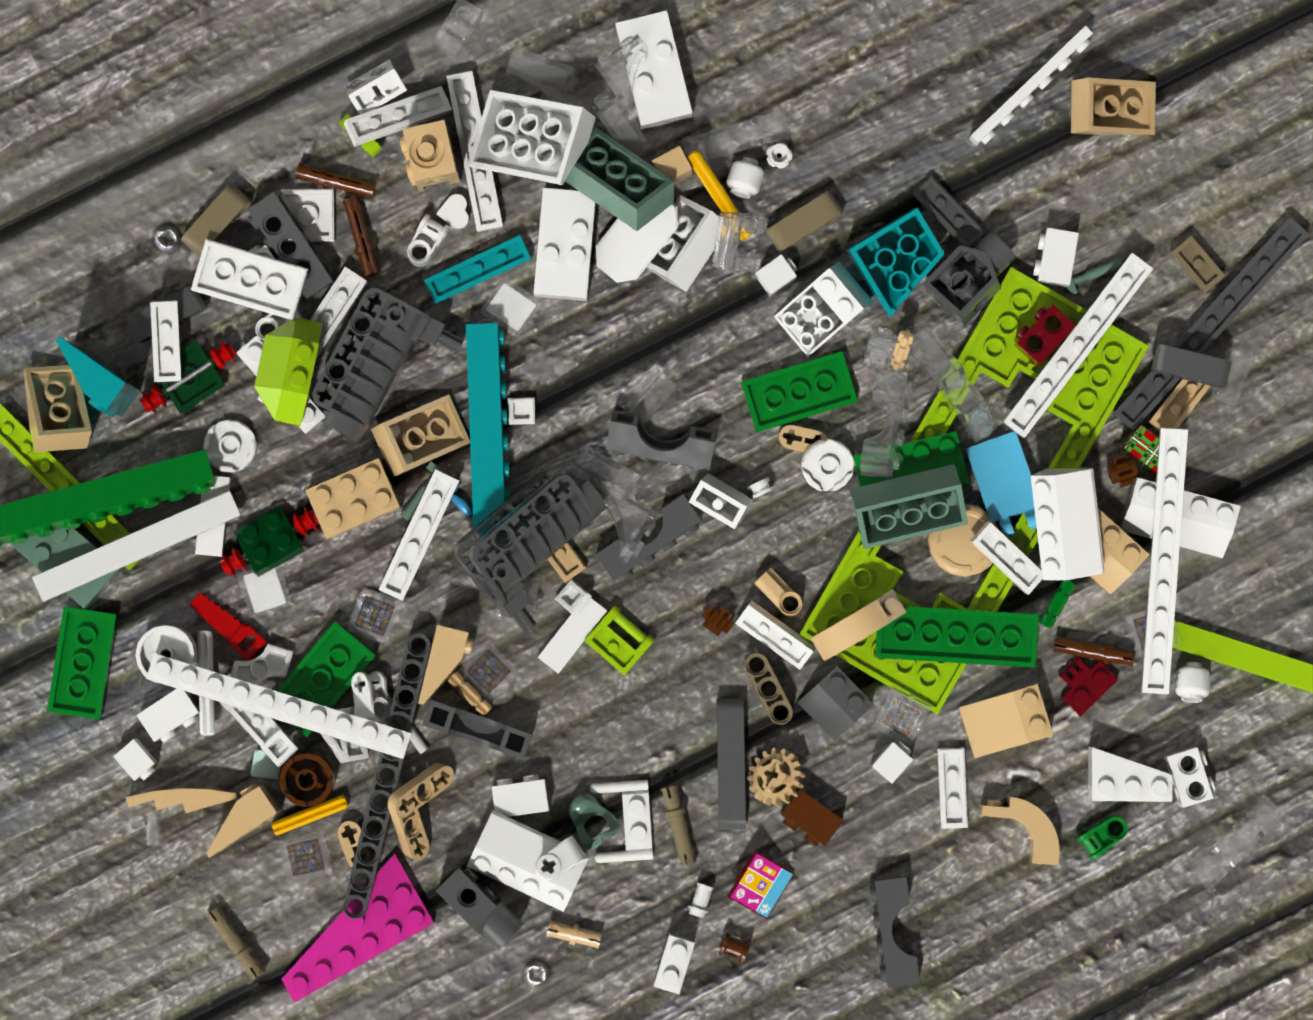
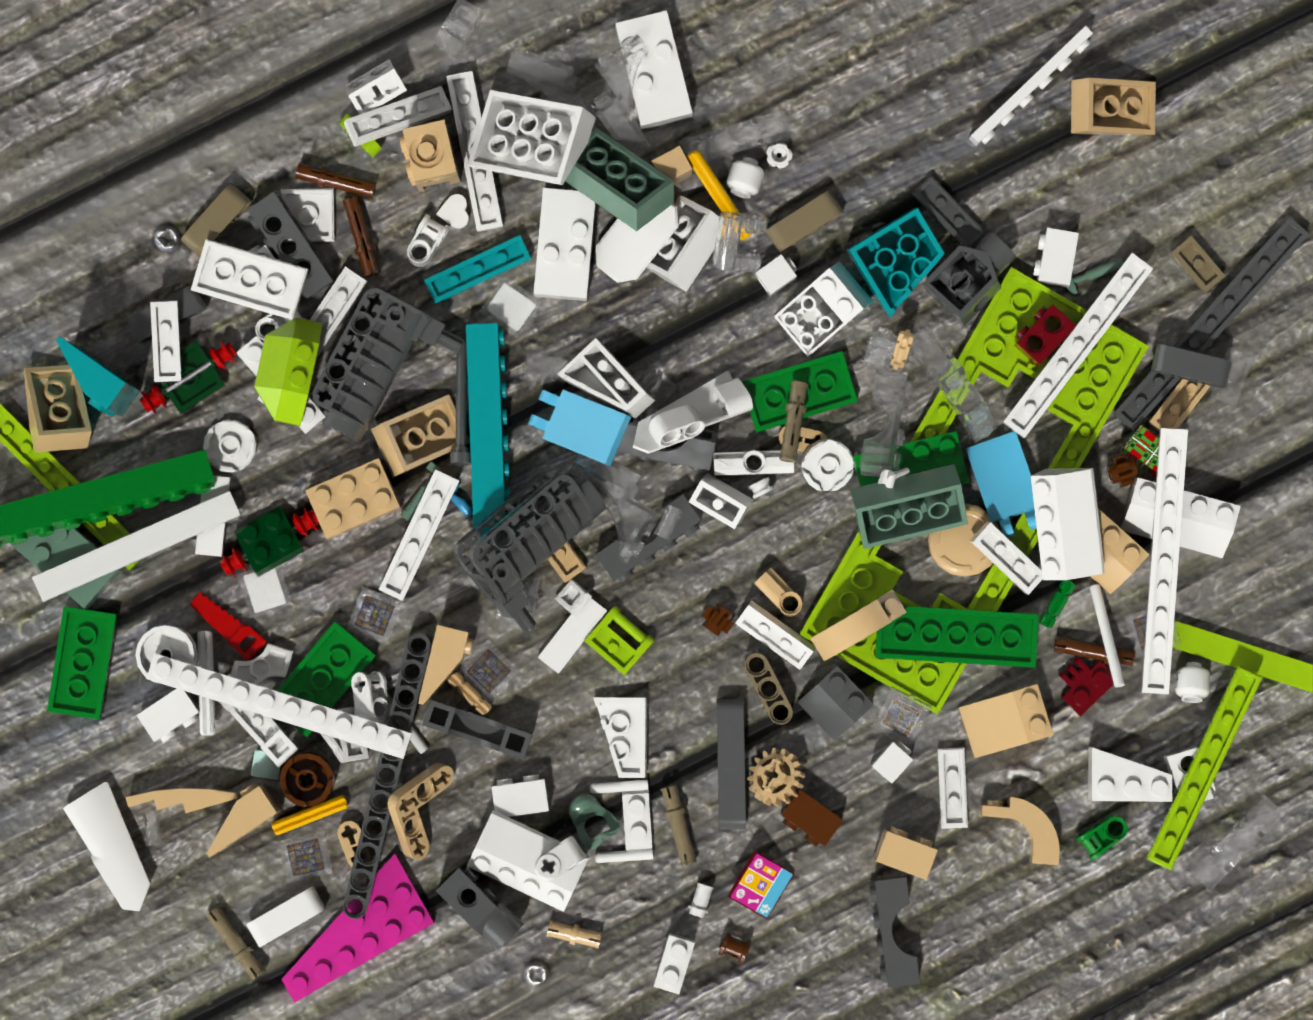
white brick [113,739,158,781] -> none
white tile [508,397,535,425] -> none
none -> white panel [63,782,150,911]
none -> white beam [246,886,326,948]
none -> dark grey piece [450,339,471,466]
none -> medium azure tile [528,390,631,466]
none -> white wedge [557,338,655,419]
none -> white wing [593,697,647,778]
none -> white panel [633,371,753,454]
none -> clear pin [654,504,682,540]
none -> white piece [713,450,794,476]
none -> dark tan pin [779,381,808,463]
none -> tan brick [873,826,938,880]
none -> white hand [878,468,910,488]
none -> white bar [1090,584,1125,688]
none -> lime tile [1146,665,1263,871]

